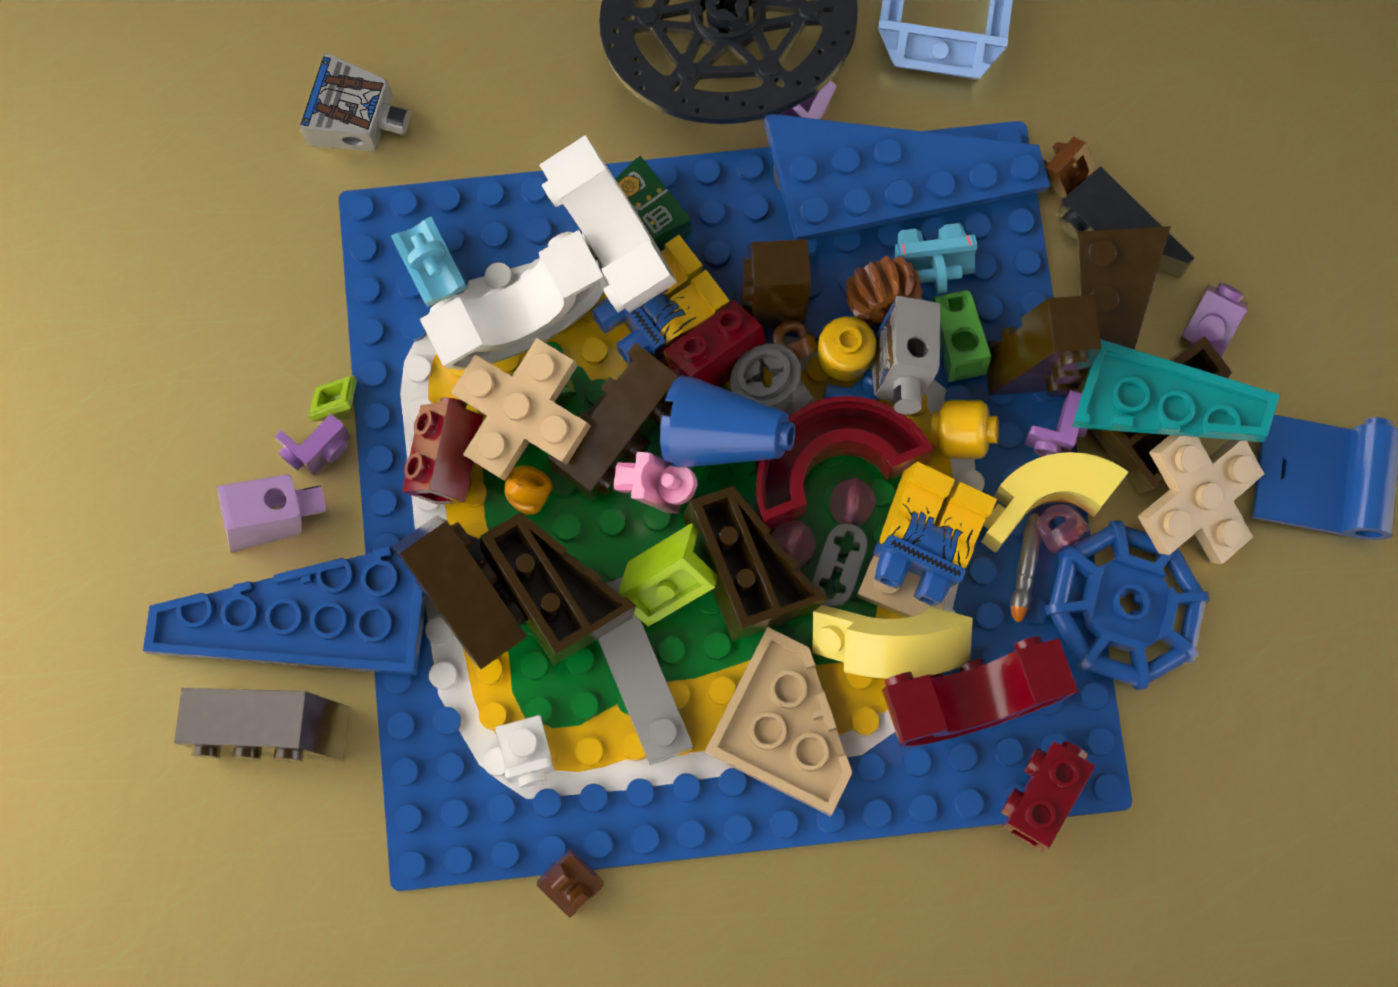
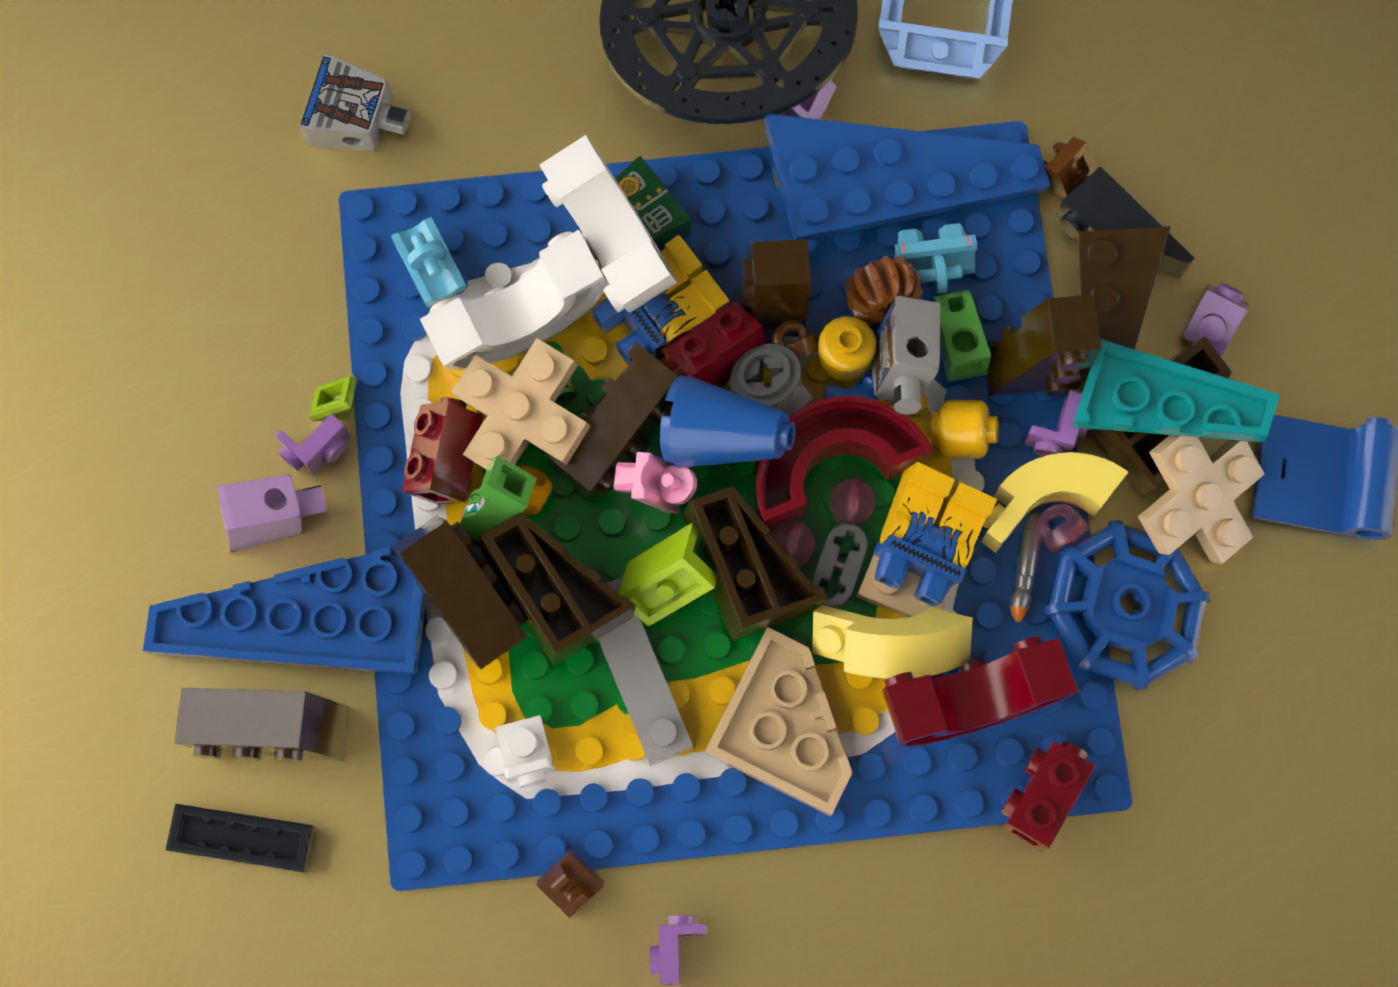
none -> black plate [165,803,316,873]
none -> bright green leg [460,455,537,542]
none -> medium lavender bracket [650,915,707,985]

